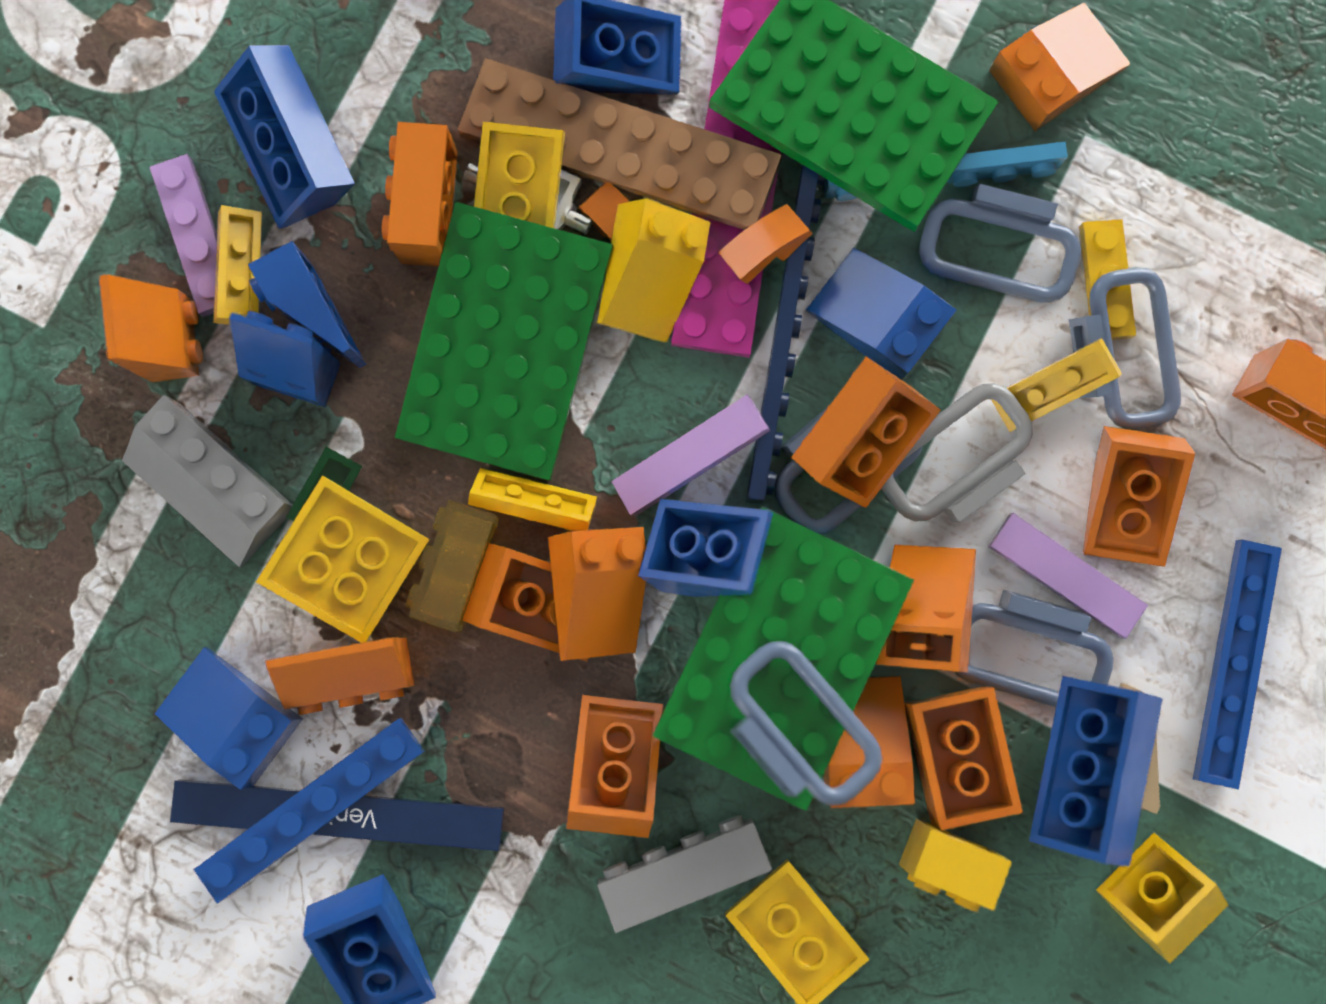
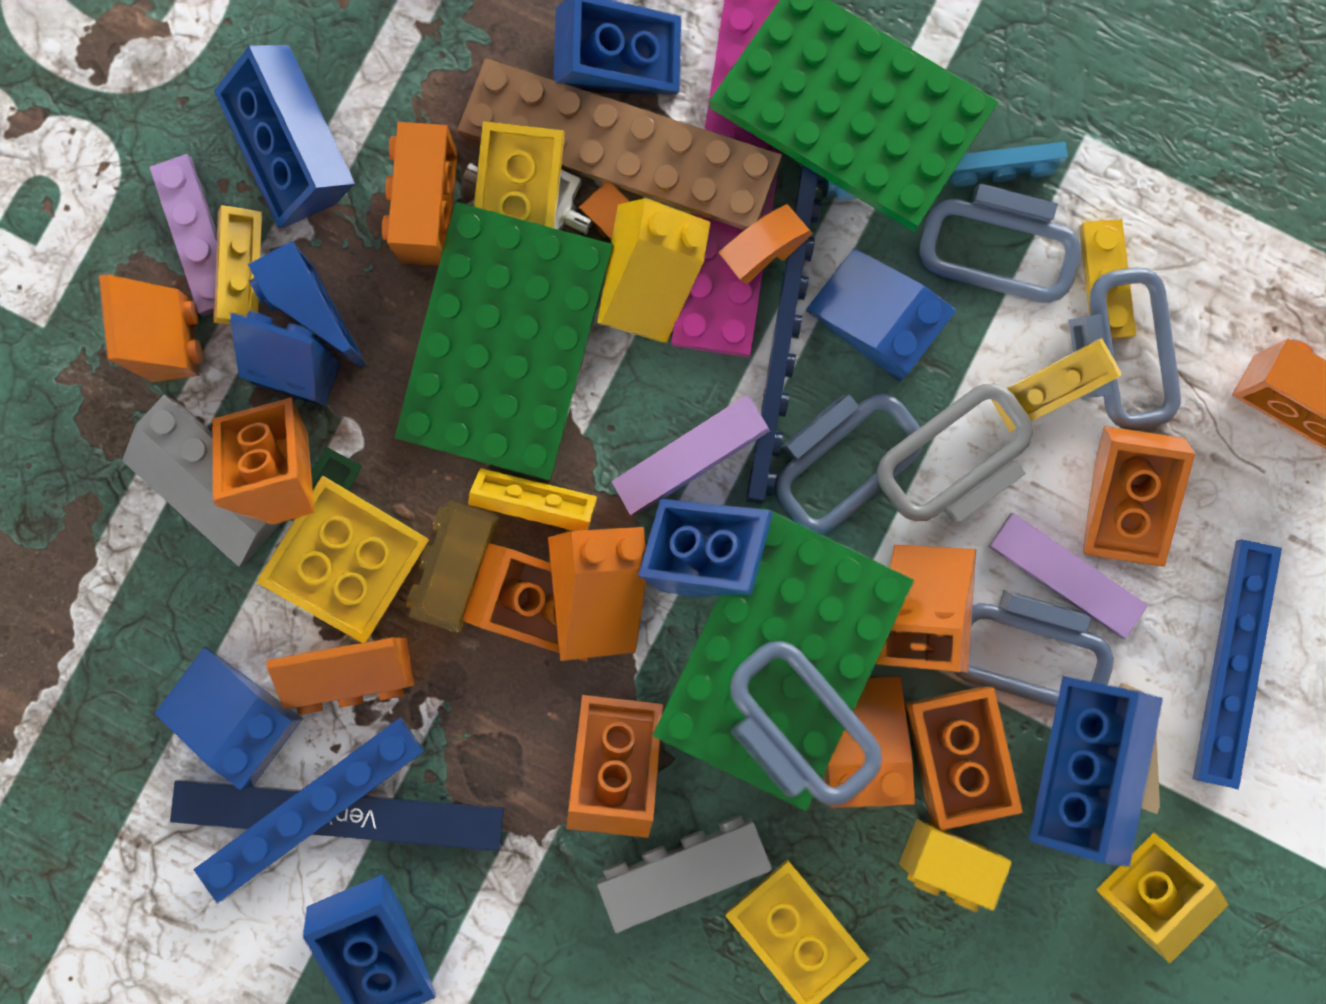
orange brick [791,357,941,508] -> none
orange slope [989,3,1130,131] -> none
none -> orange slope [212,397,314,524]

